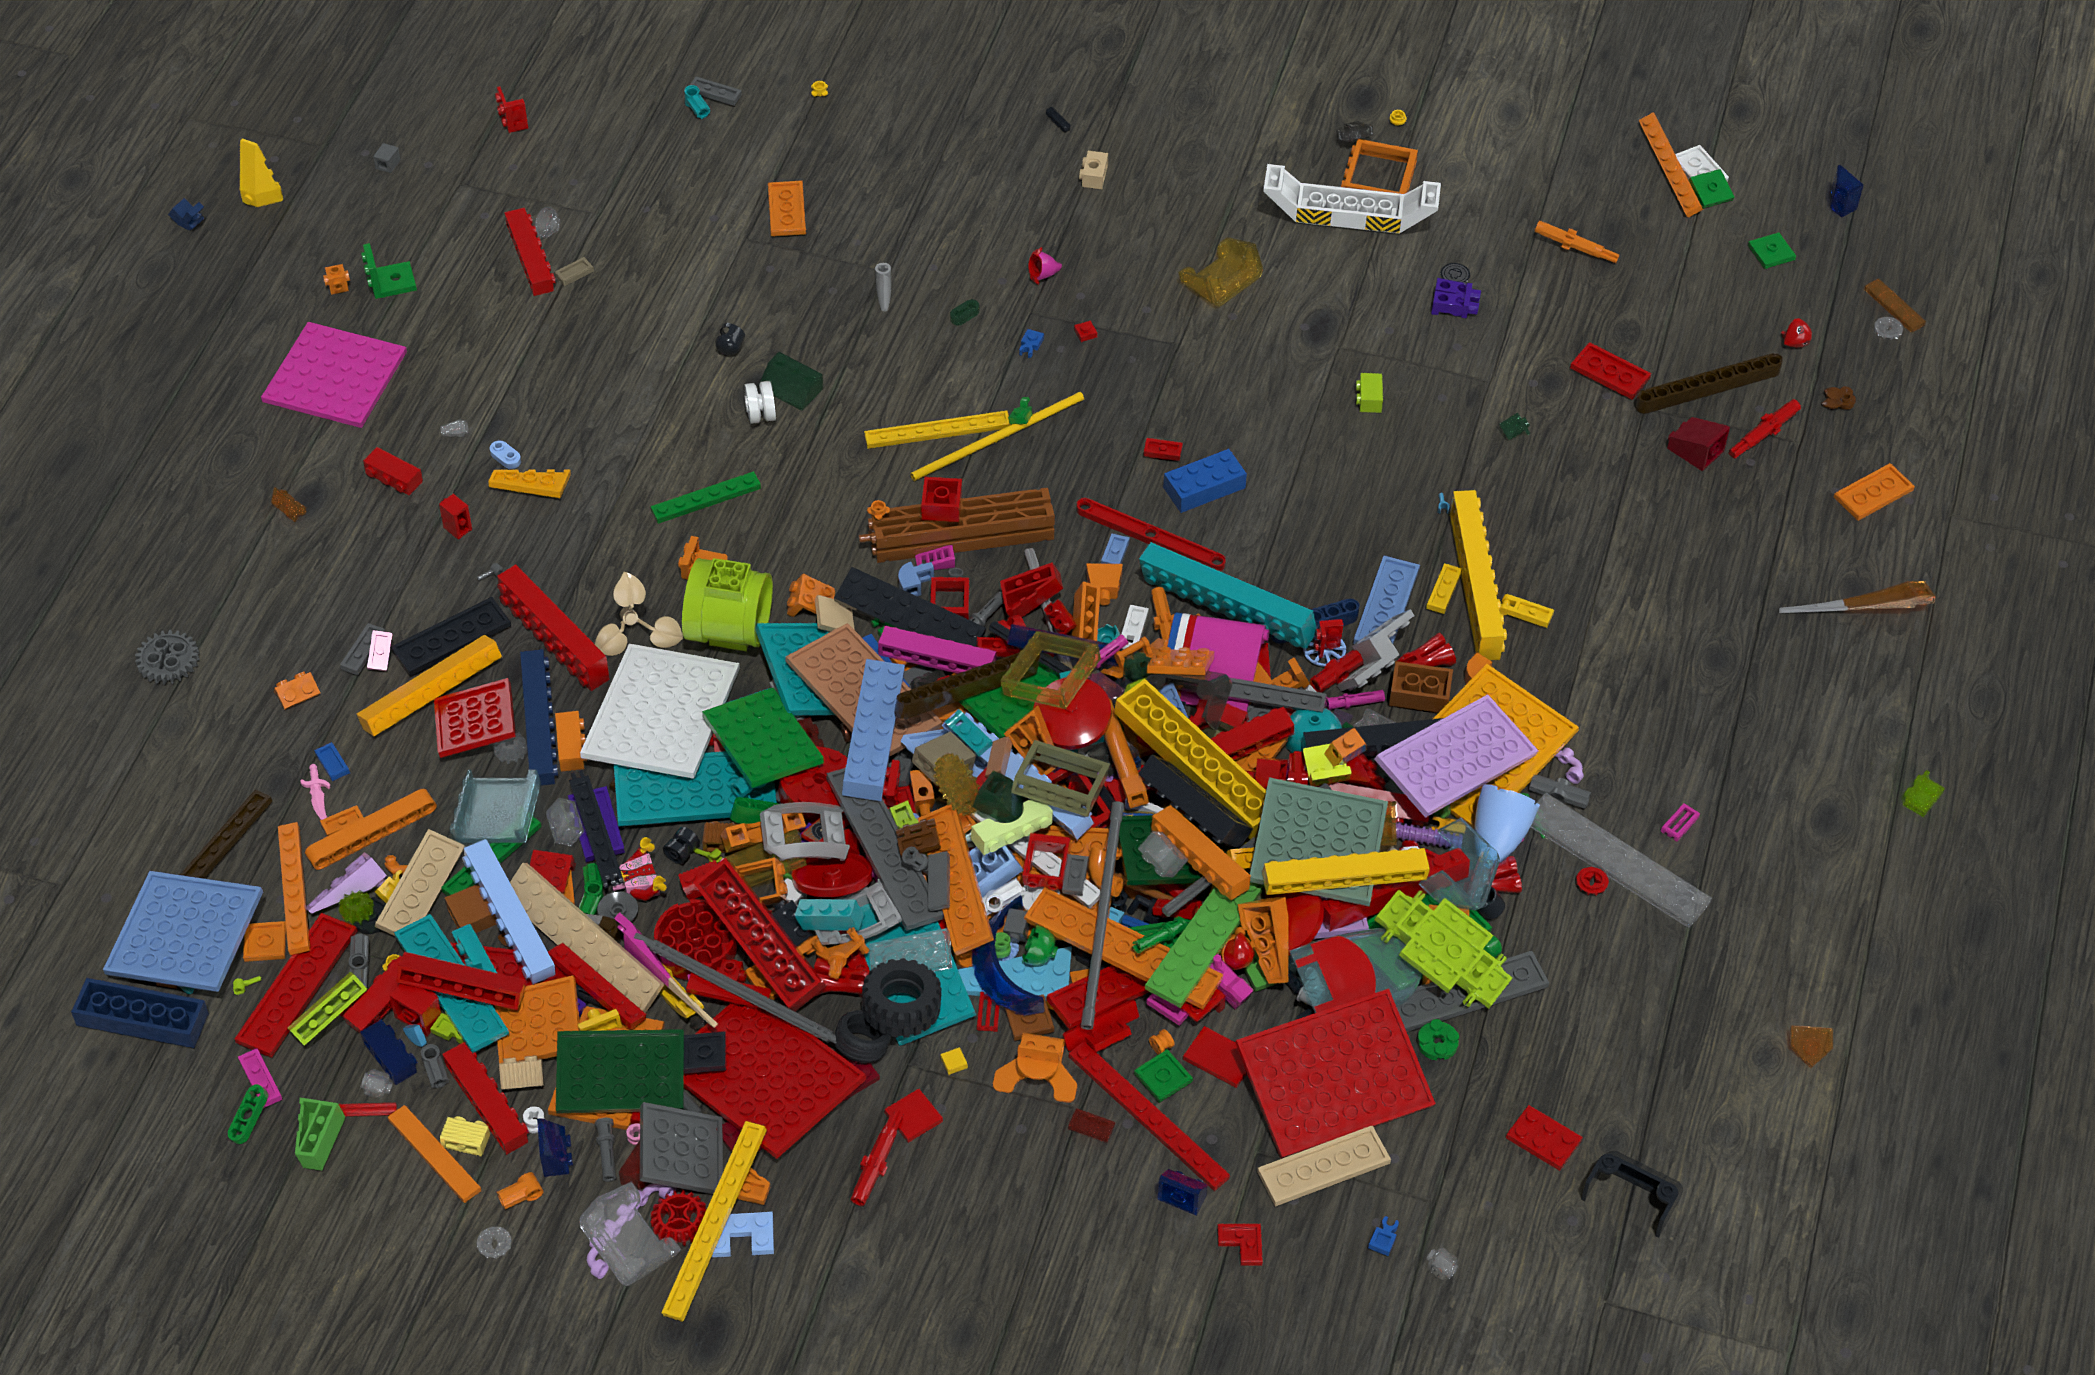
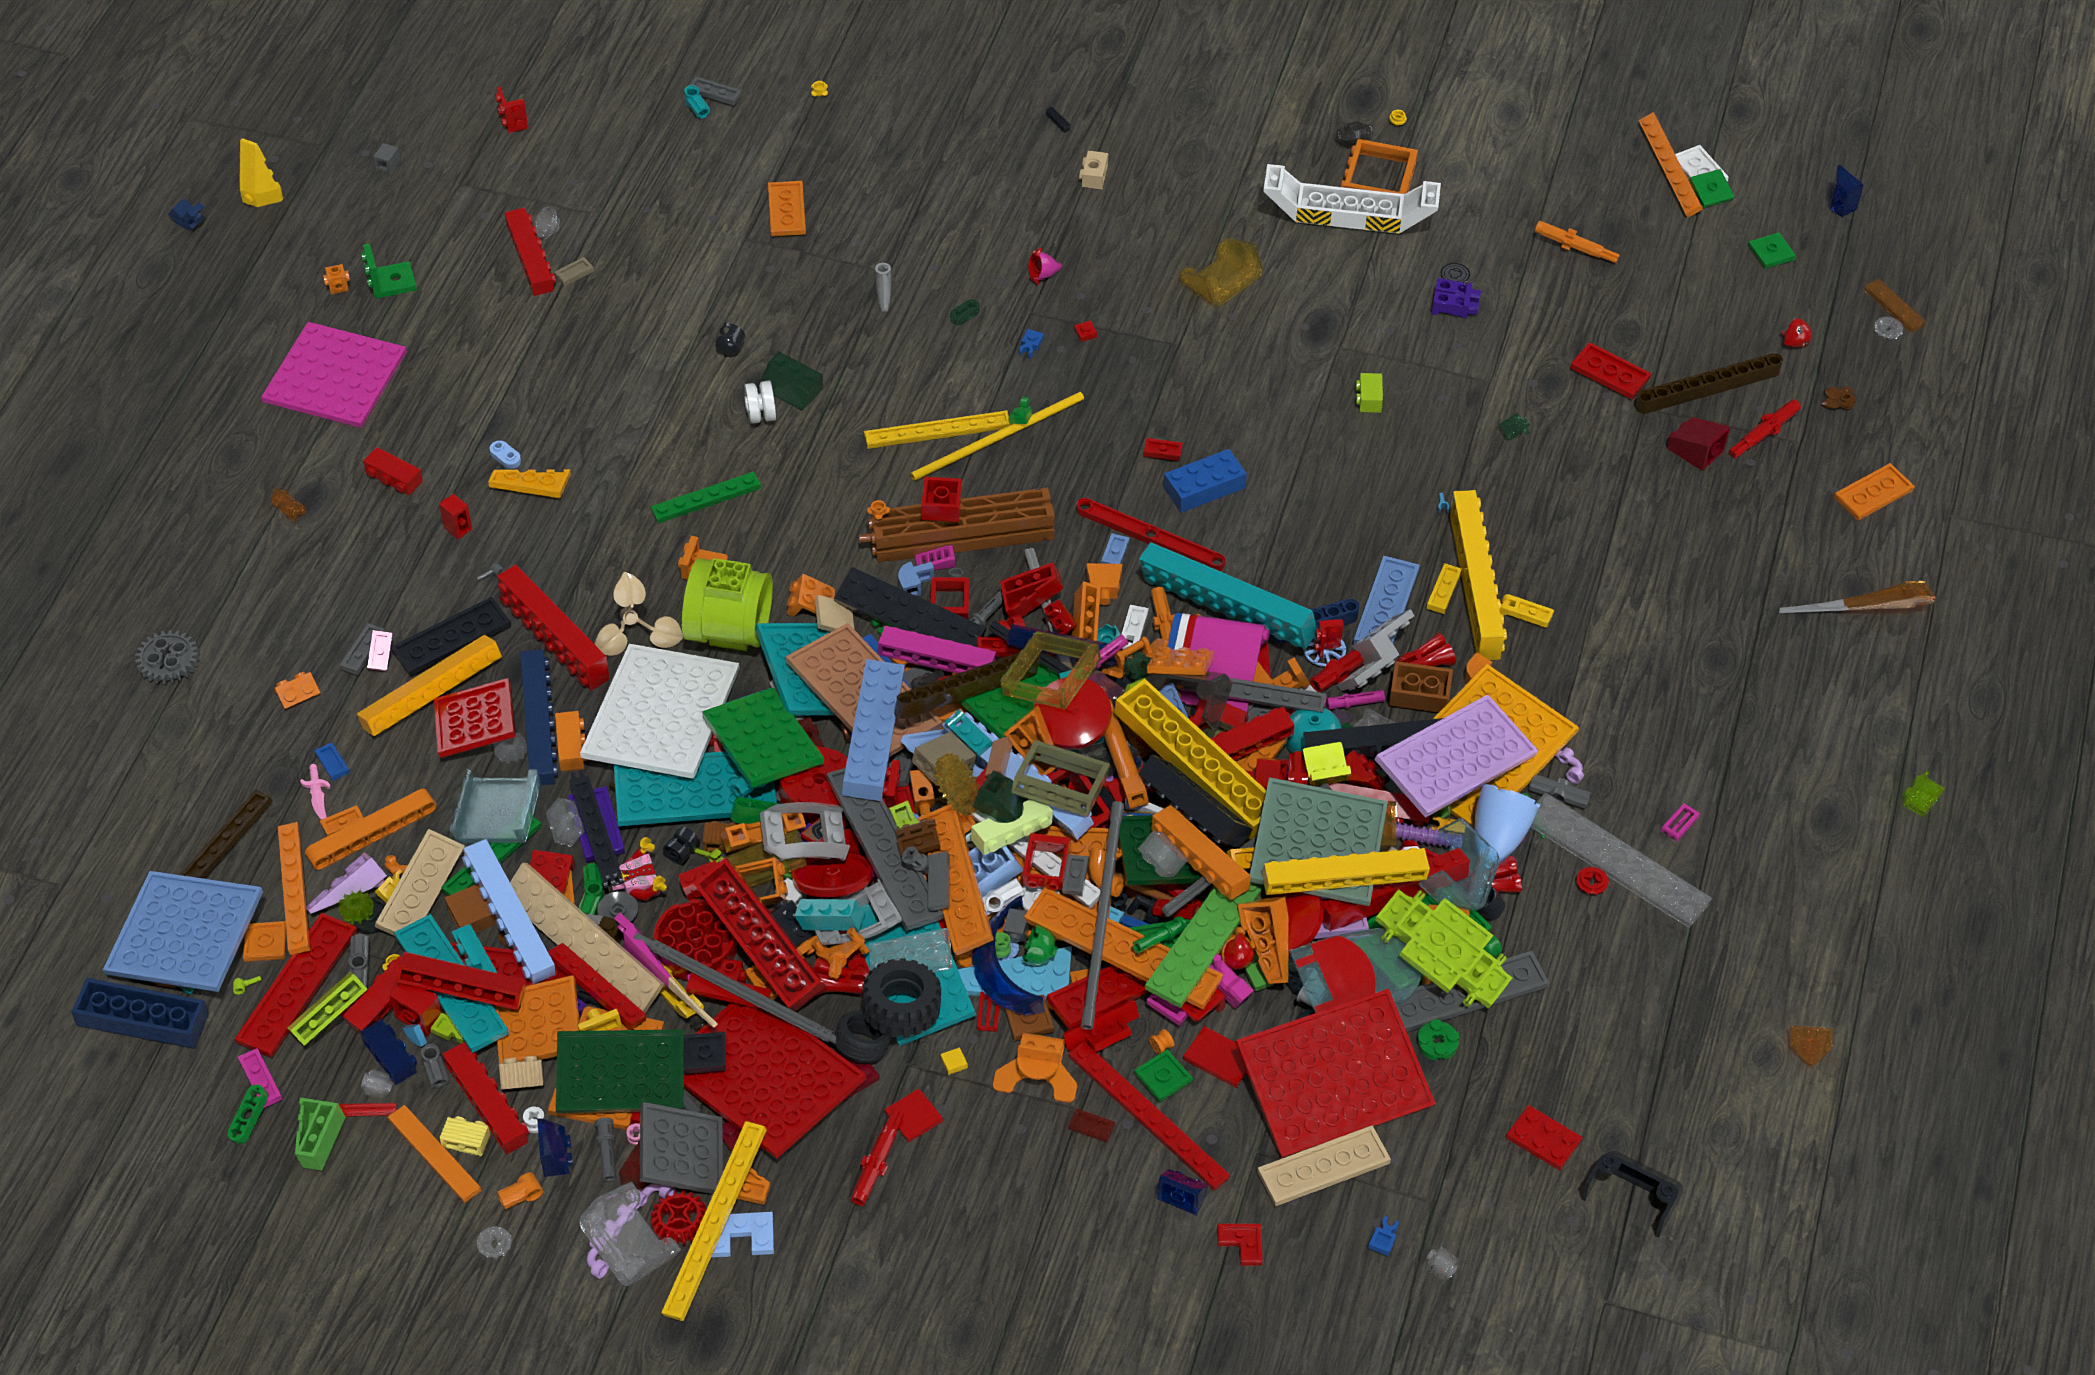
clear cone [440,419,469,437] -> none
orange torso [1324,728,1367,767] -> none

